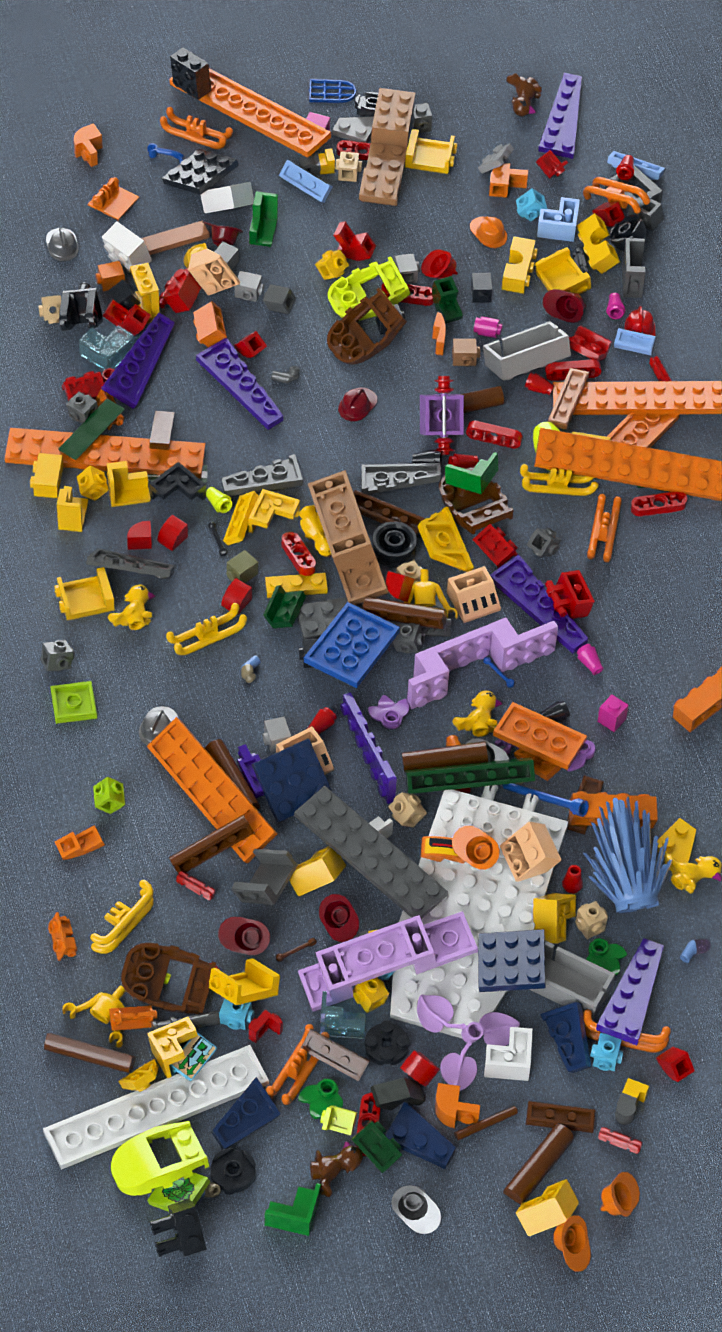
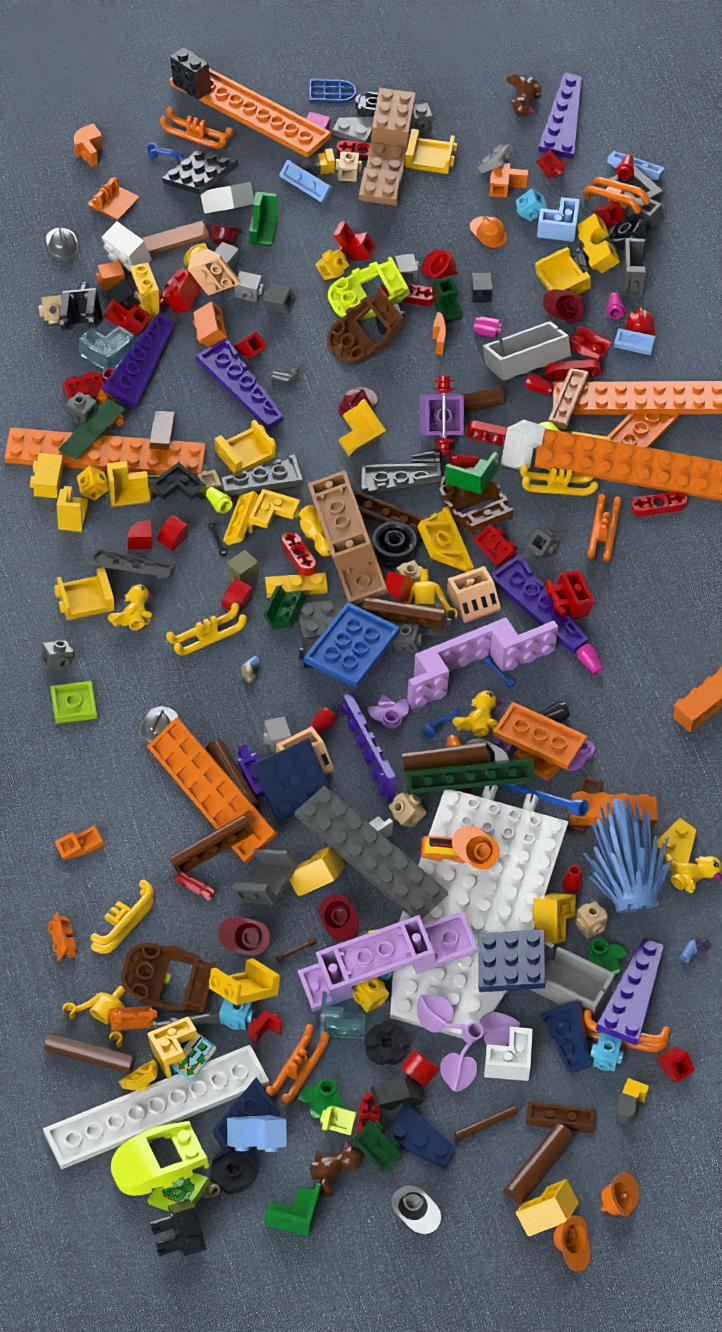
lime brick [93,777,125,814] -> none
tile [301,1029,370,1081] -> none
orange brick [435,1083,480,1128] -> none
medium nougat brick [452,339,480,366] -> none
light nougat slope [500,821,562,882] -> none
yellow arch [502,237,538,294] -> none
dark pink brick [597,694,629,732] -> none
axle [598,1127,642,1154] -> none
red axle [649,356,672,381] -> none
none -> tan tile [196,469,222,490]
none -> yellow panel [215,420,277,474]
none -> light blue brick [227,1115,287,1152]
none -> yellow panel [338,399,386,457]
none -> blue piece [421,707,460,739]
none -> white panel [501,420,545,470]

